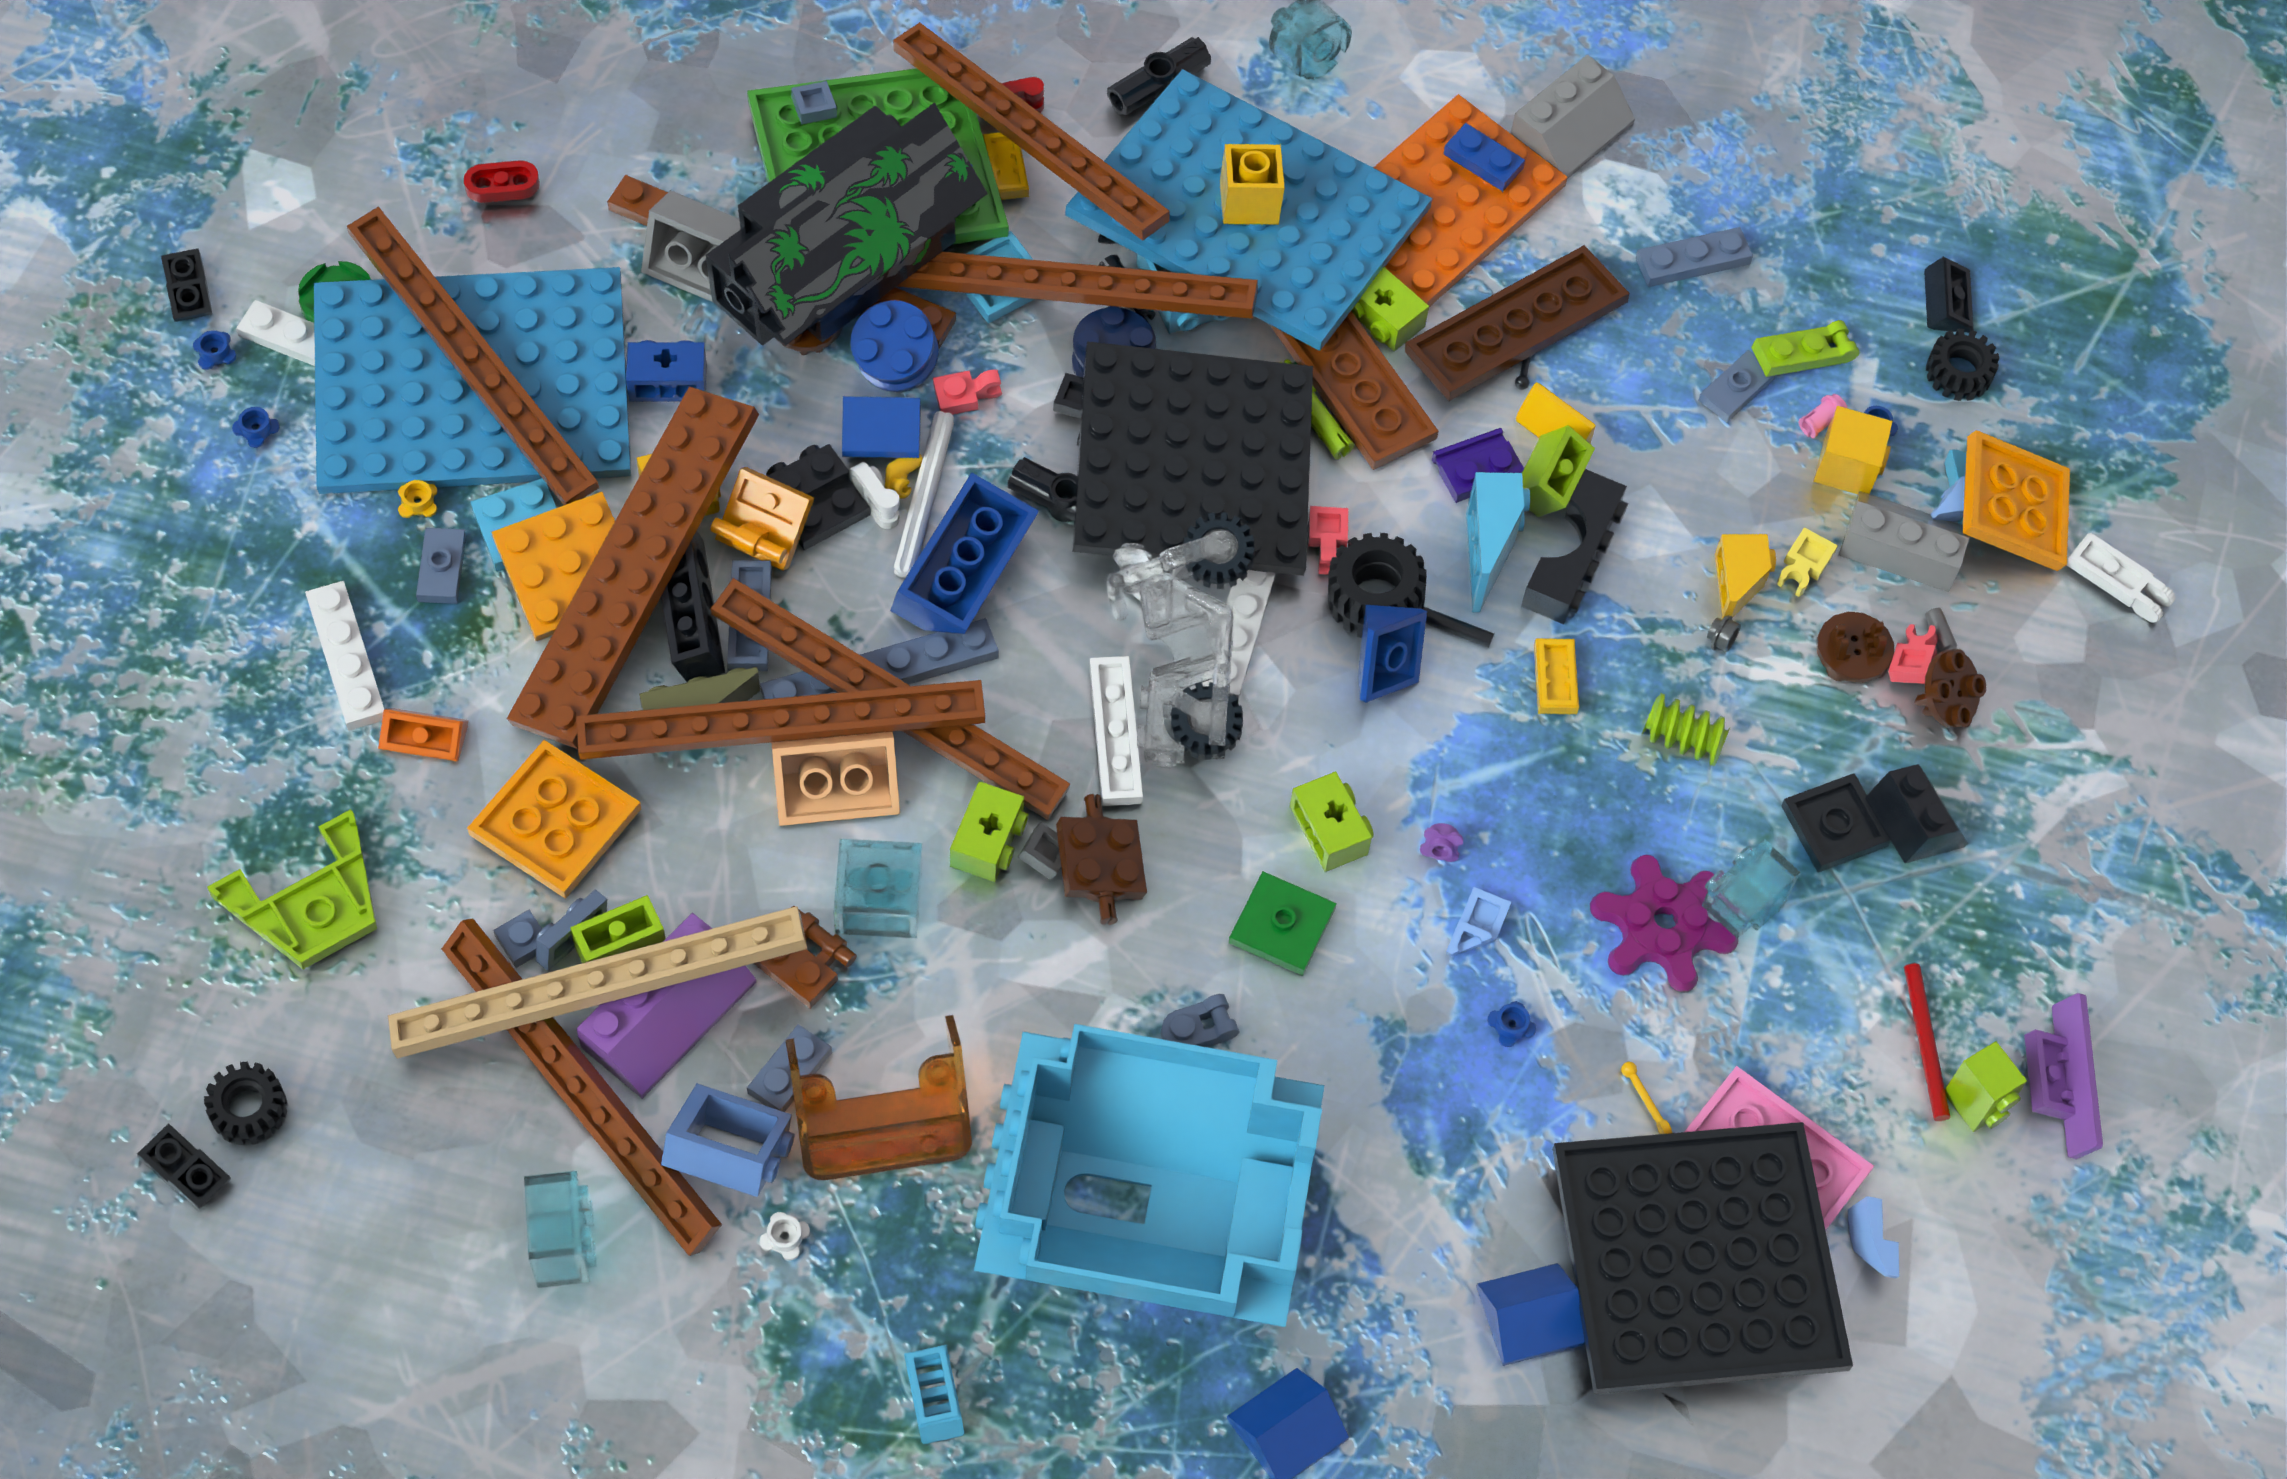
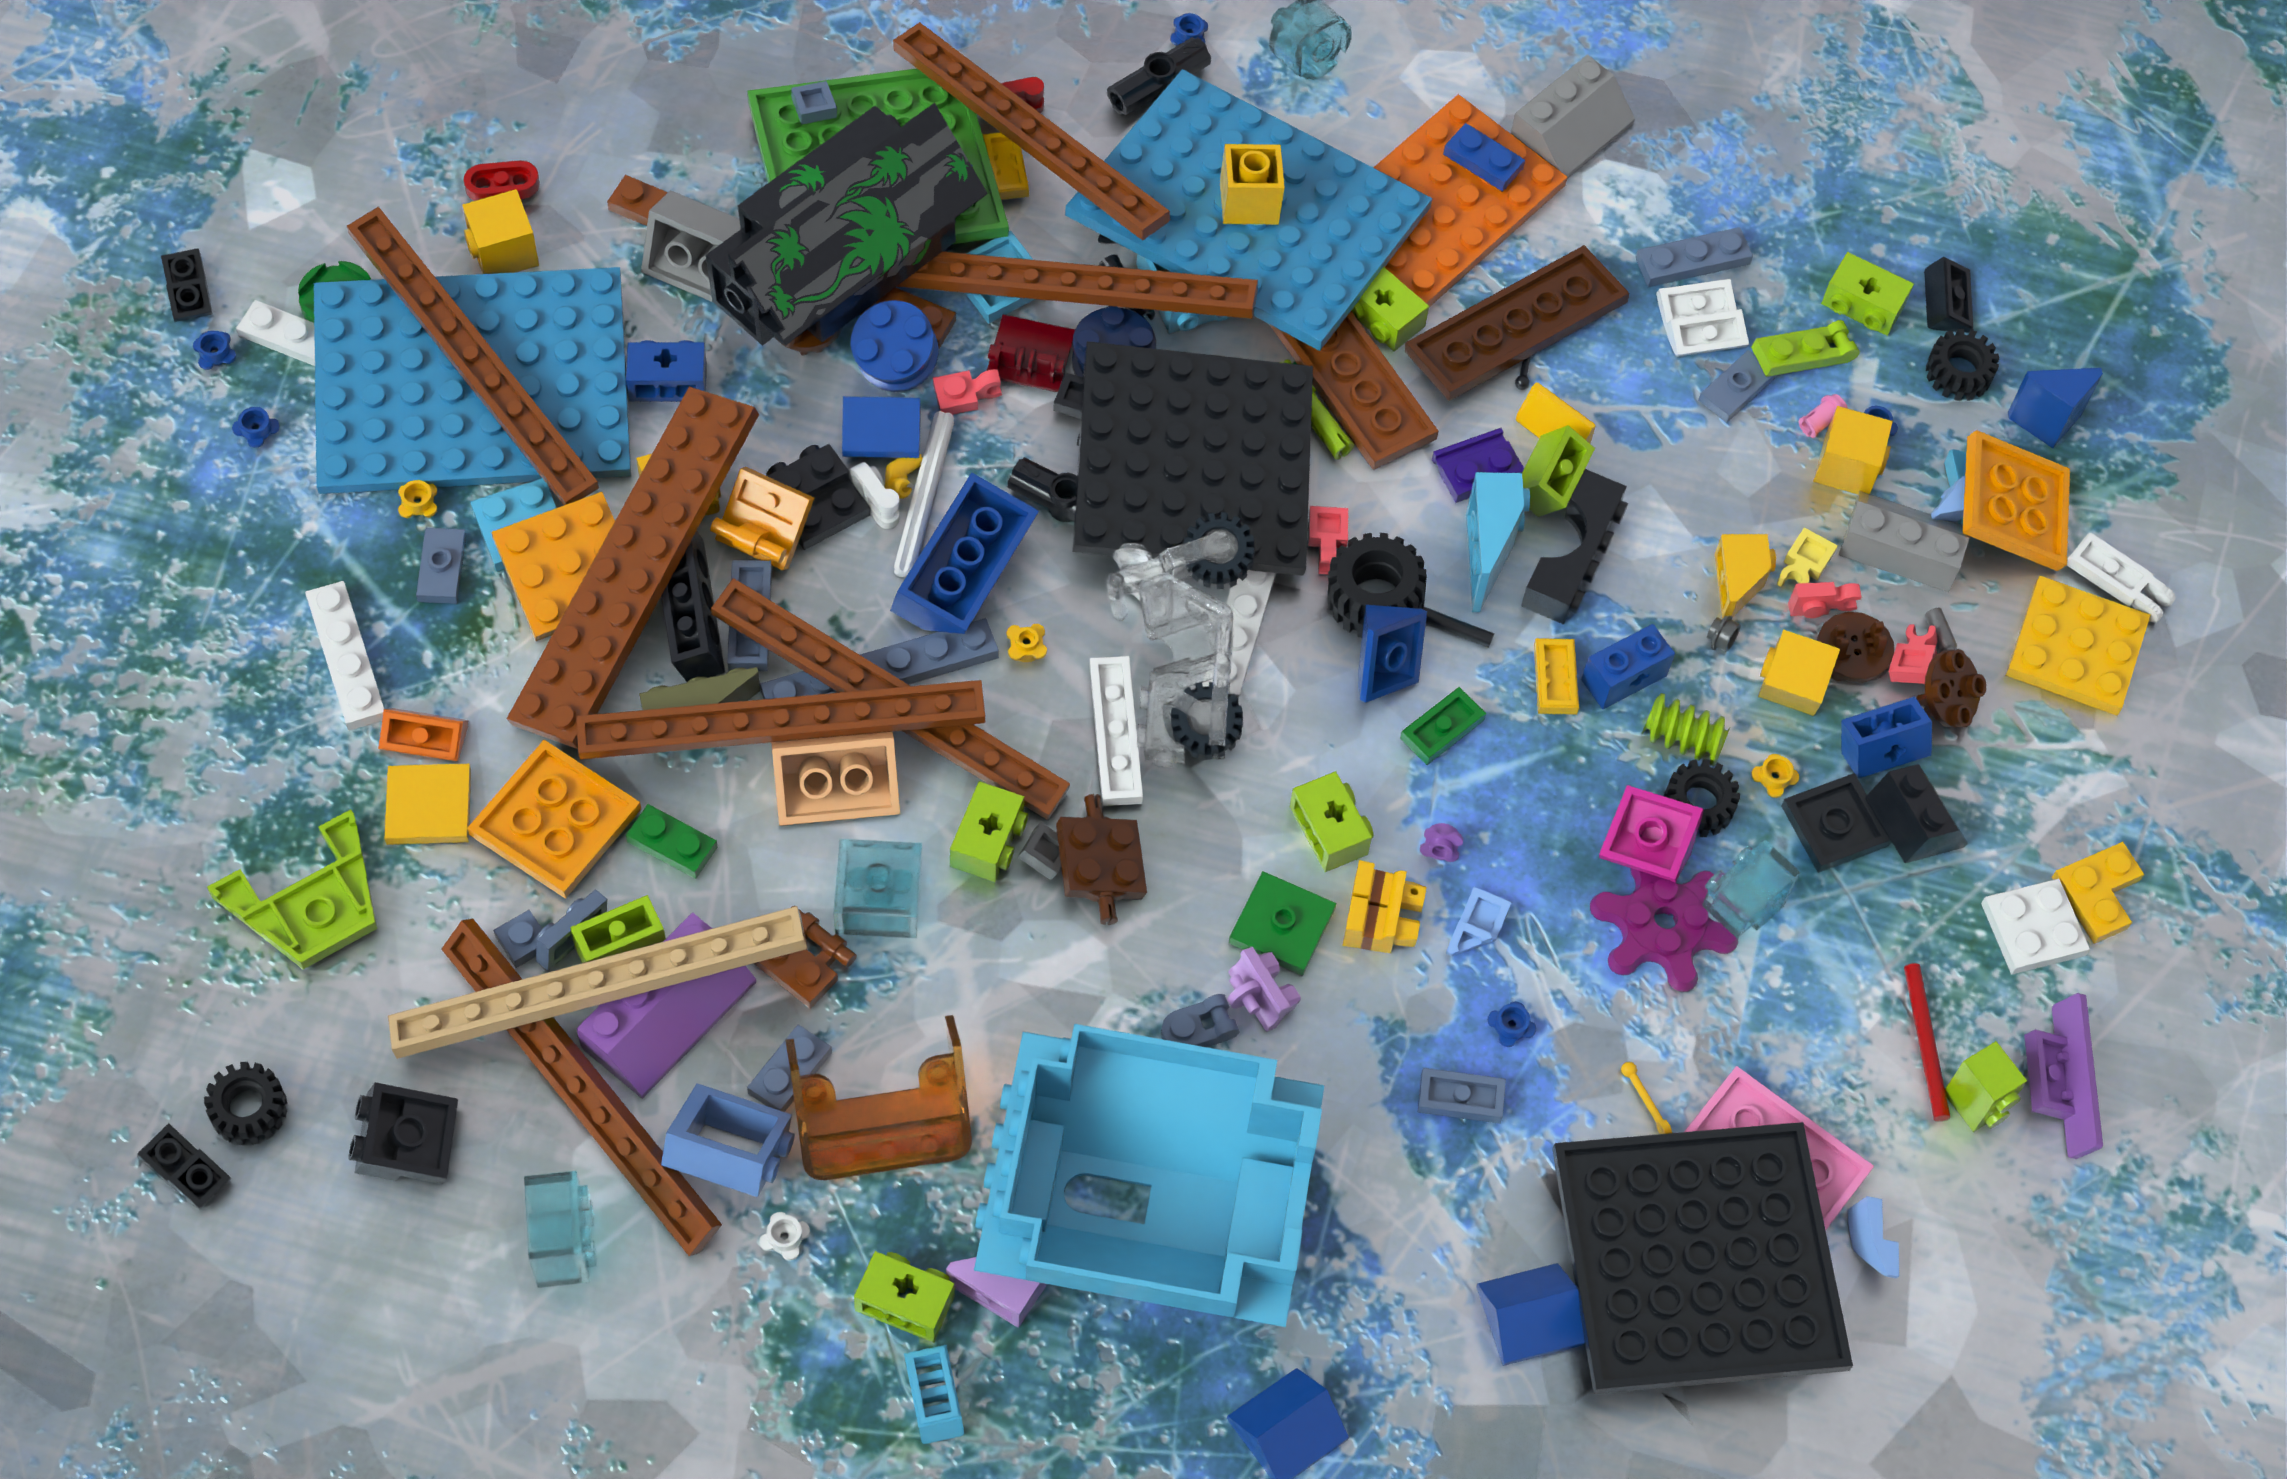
none -> black plate [348,1082,458,1184]
none -> yellow tile [384,763,471,845]
none -> yellow head [462,189,539,274]
none -> green plate [626,804,718,879]
none -> lime brick [854,1251,955,1343]
none -> lavender slope [946,1257,1046,1328]
none -> dark red hinge [987,314,1075,392]
none -> yellow plate [1006,624,1047,662]
none -> blue plate [1170,13,1208,46]
none -> lavender hips [1227,947,1301,1032]
none -> yellow hips [1342,860,1427,953]
none -> green plate [1400,687,1486,765]
none -> sand blue plate [1417,1068,1506,1123]
none -> blue brick [1581,624,1675,710]
none -> dark pink slope [1599,785,1704,882]
none -> white slope [1656,279,1749,357]
none -> black tyre [1664,759,1740,837]
none -> yellow plate [1751,754,1799,798]
none -> yellow head [1758,629,1840,716]
none -> coral plate [1788,582,1862,618]
none -> lime brick [1821,252,1914,336]
none -> blue brick [1841,696,1932,779]
none -> white plate [1981,879,2090,975]
none -> yellow plate [2005,575,2150,716]
none -> blue slope [2008,368,2103,448]
none -> yellow plate [2051,842,2145,944]

